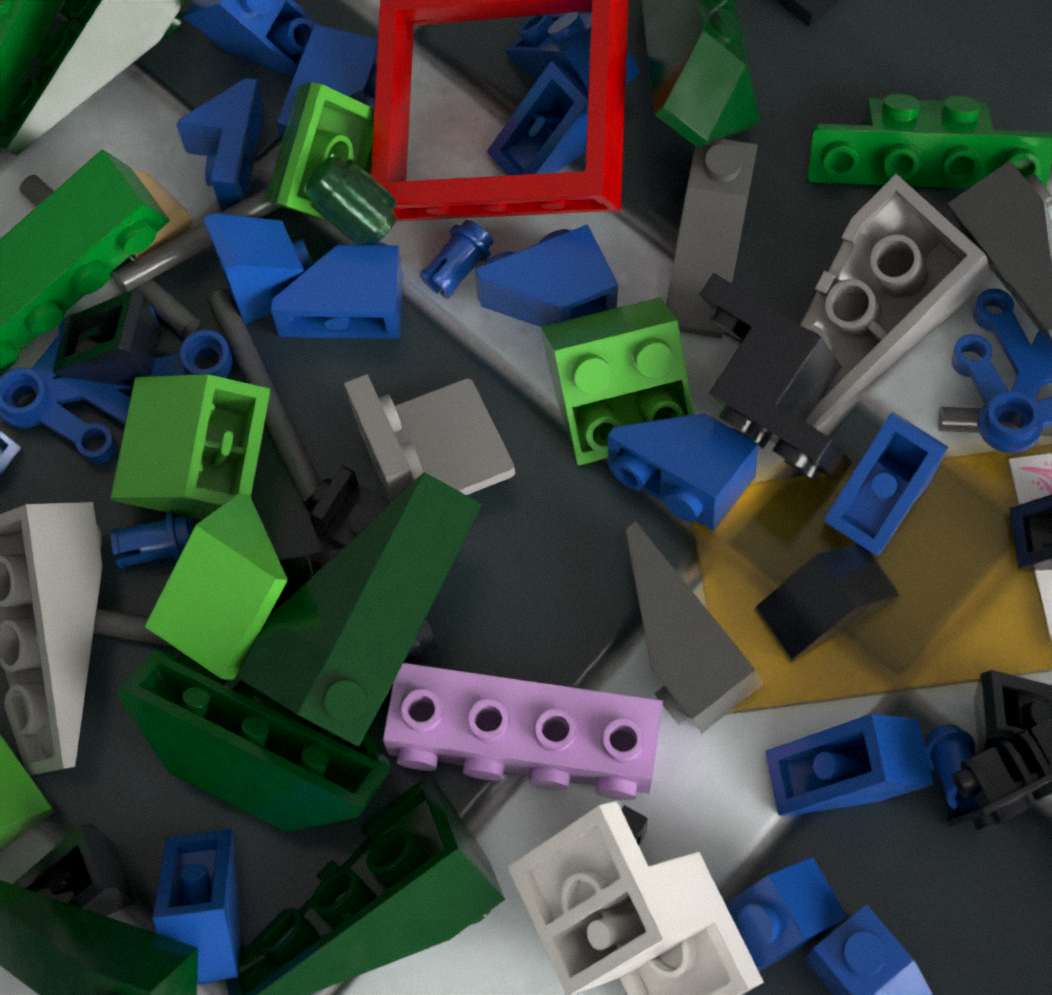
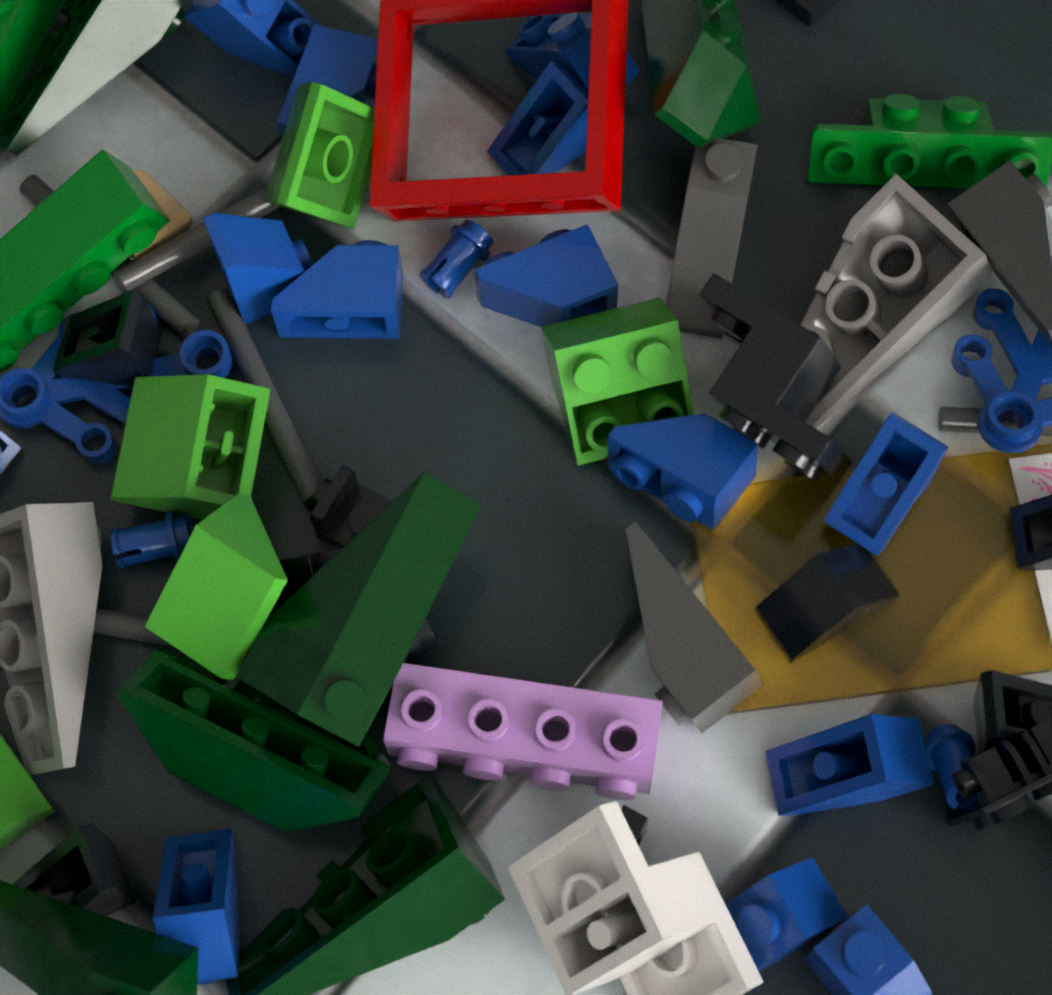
blue slope [176,78,265,210] -> none
clear green brick [303,154,397,245] -> none
light grey bracket [344,374,515,503] -> none

